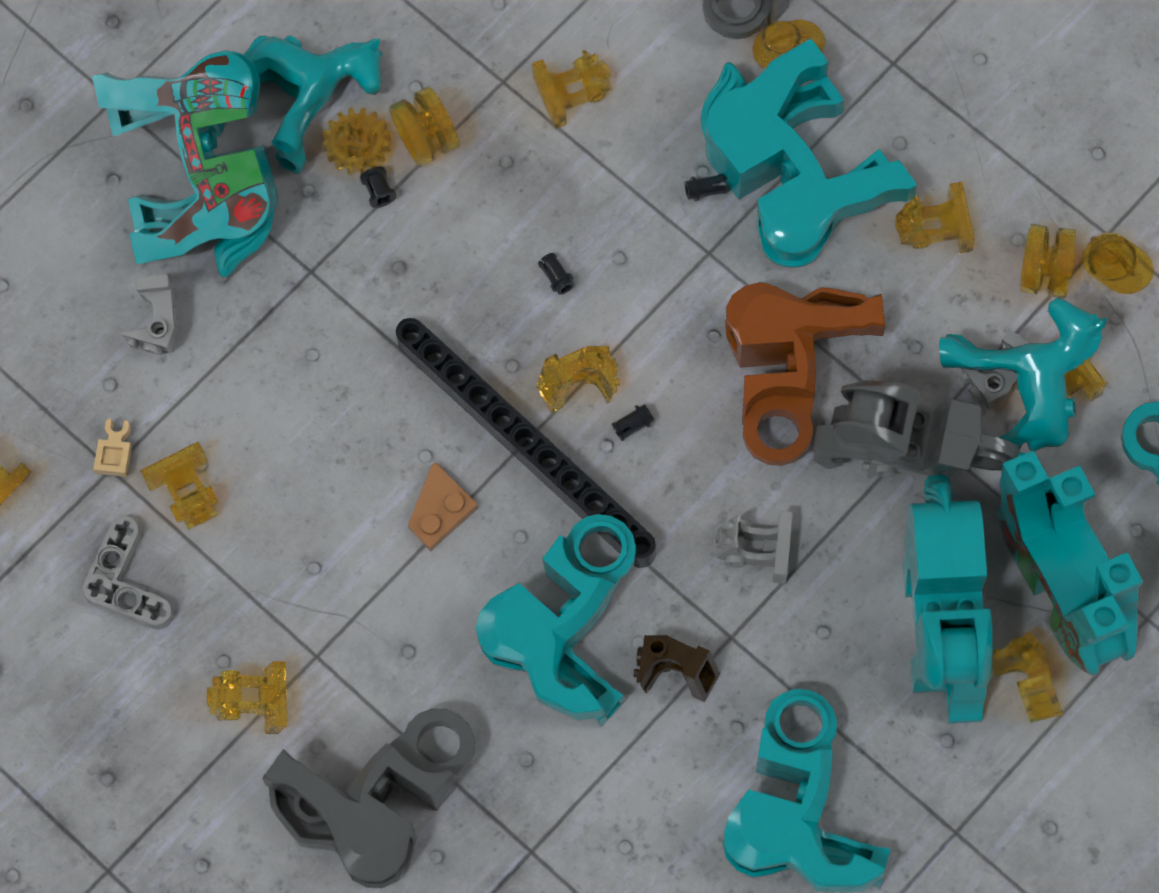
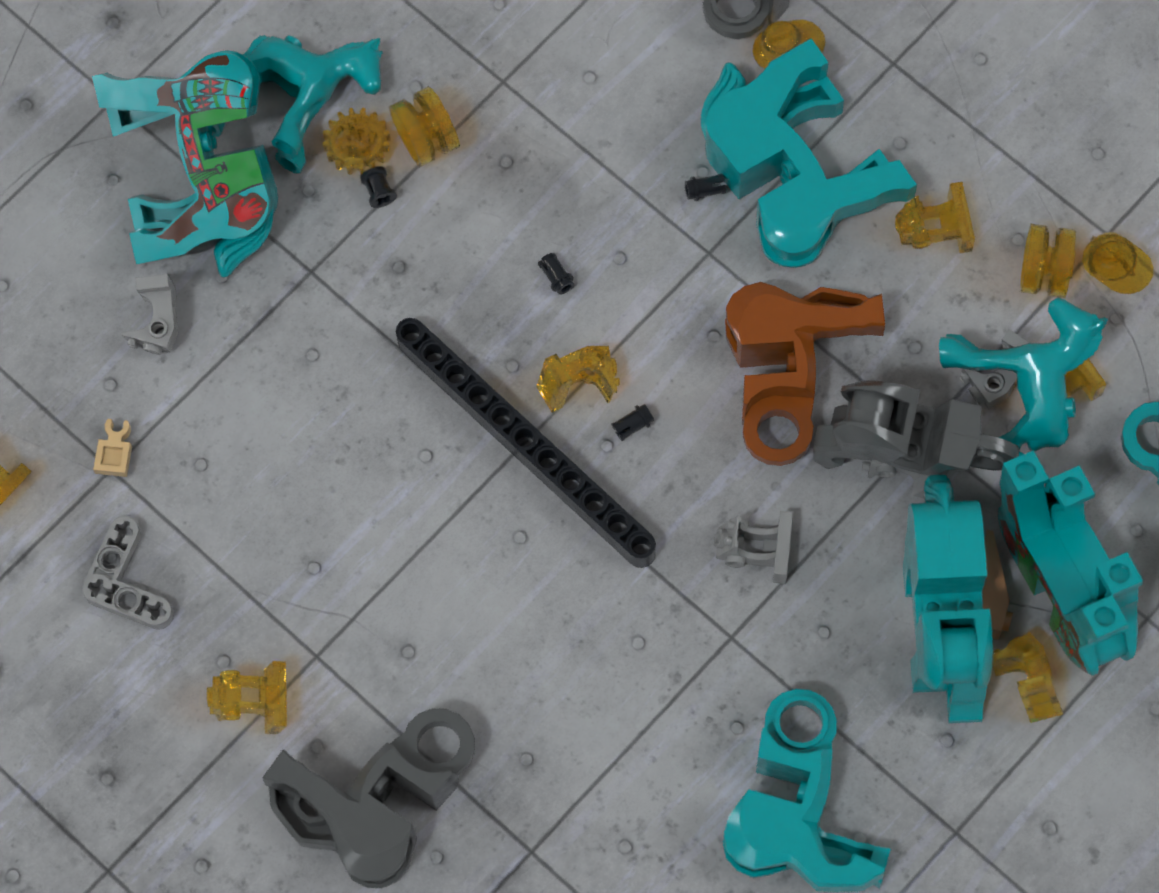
clear yellow tile [140,441,219,530] -> none
medium nougat wing [408,462,478,551] -> none
teal animal [475,514,637,727] -> none
clear yellow tile [531,50,613,129] -> none
dark brown tile [633,635,720,702] -> none
none -> medium nougat slope [982,529,1013,640]

